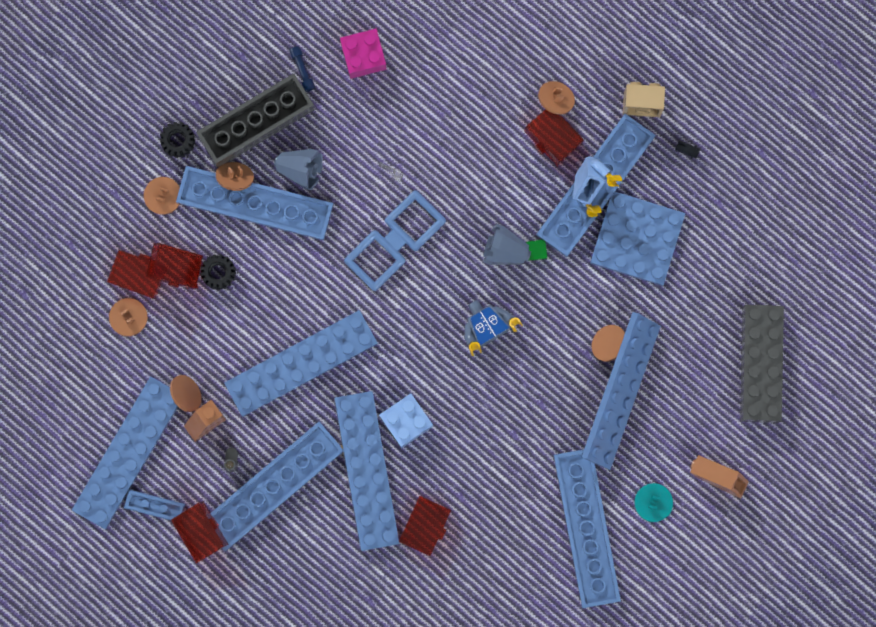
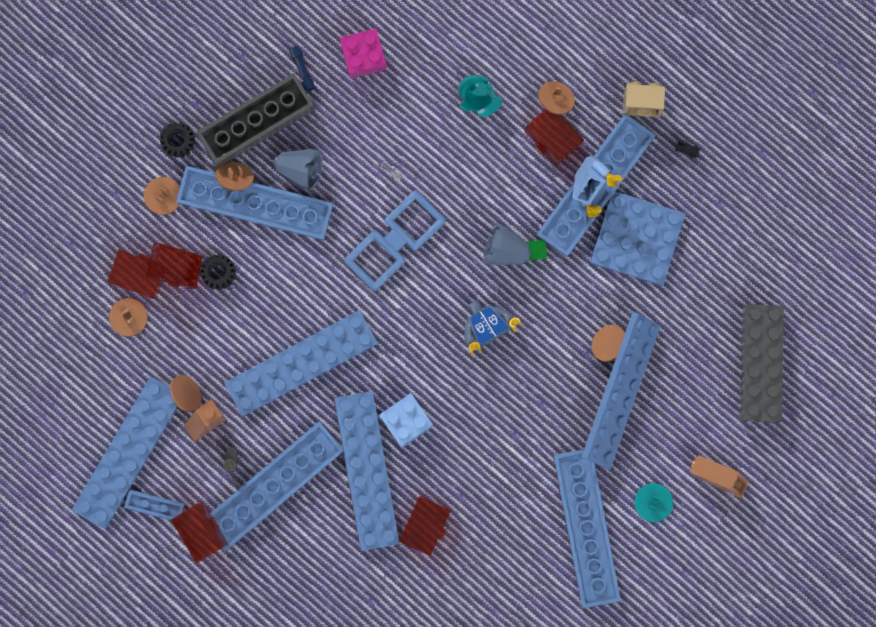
none -> teal helmet [458,75,503,118]

